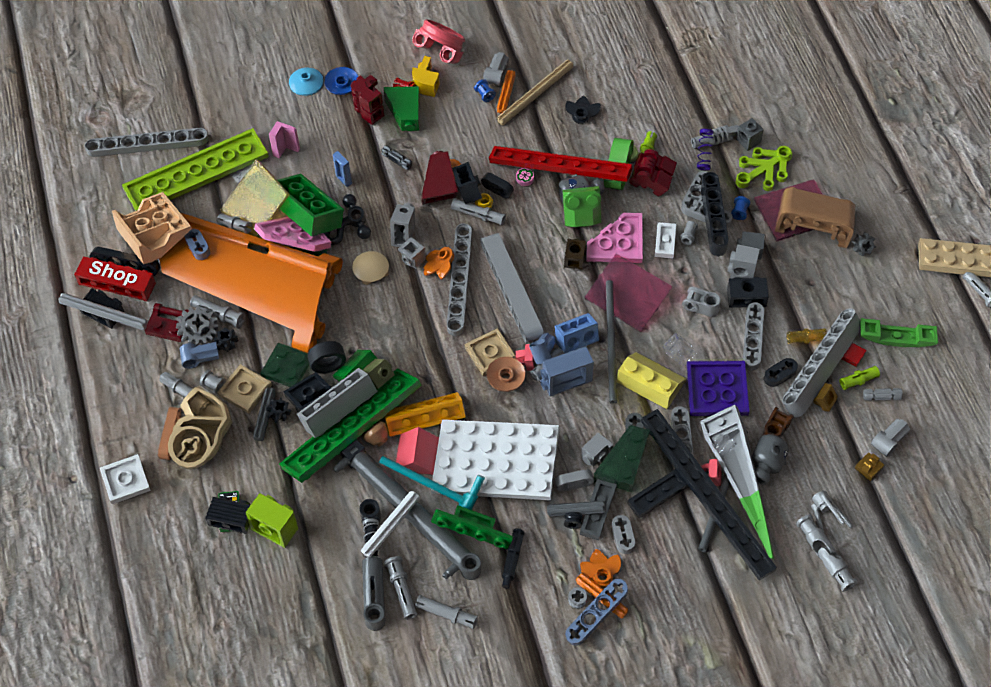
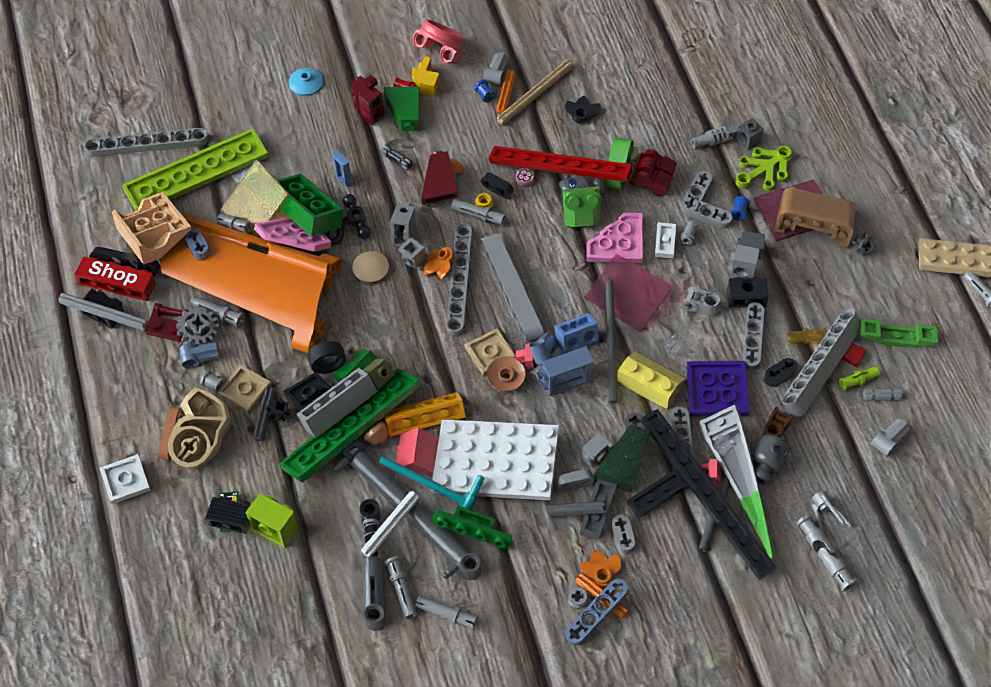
light grey axle [159,372,193,397] -> none
black gear [214,327,239,352] -> none
clear green plate [261,343,310,387] -> none
bright pink panel [269,121,300,158] -> none
blue dish [324,67,358,95] -> none
black brick [452,162,482,204] -> none
black piece [502,528,525,589] -> none
dark brown brick [564,239,586,270] -> none
black bush [564,512,583,529] -> none
lime pin [636,131,657,160] -> none
dark purple piece [697,129,714,170] -> none
black beam [701,172,729,257] -> none
pearl gold tile [813,383,838,412] -> none
pearl gold tile [855,452,884,481] -> none

